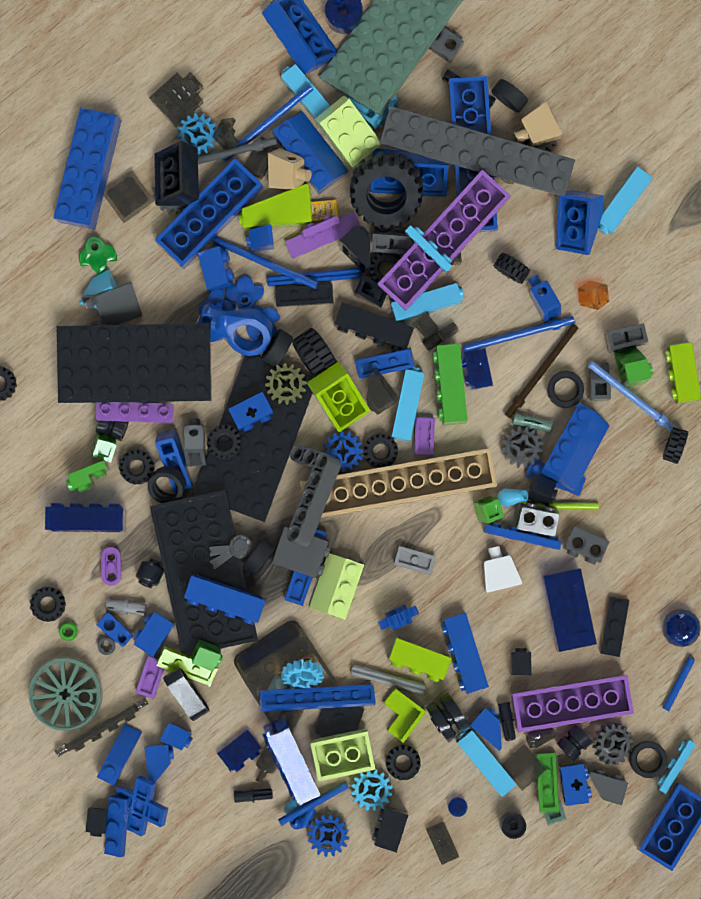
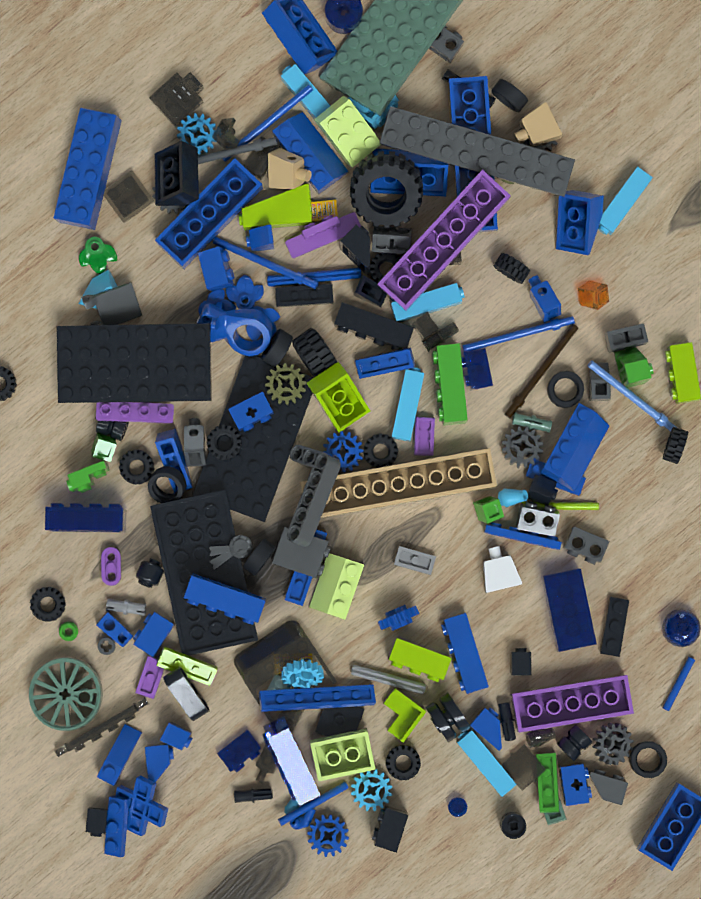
bright green brick [191,639,223,671] -> none
clear smoke slope [366,367,399,415] -> none
medium azure plate [405,225,452,273] -> none
clear smoke plate [426,821,459,865] -> none
medium azure plate [657,740,696,794] -> none

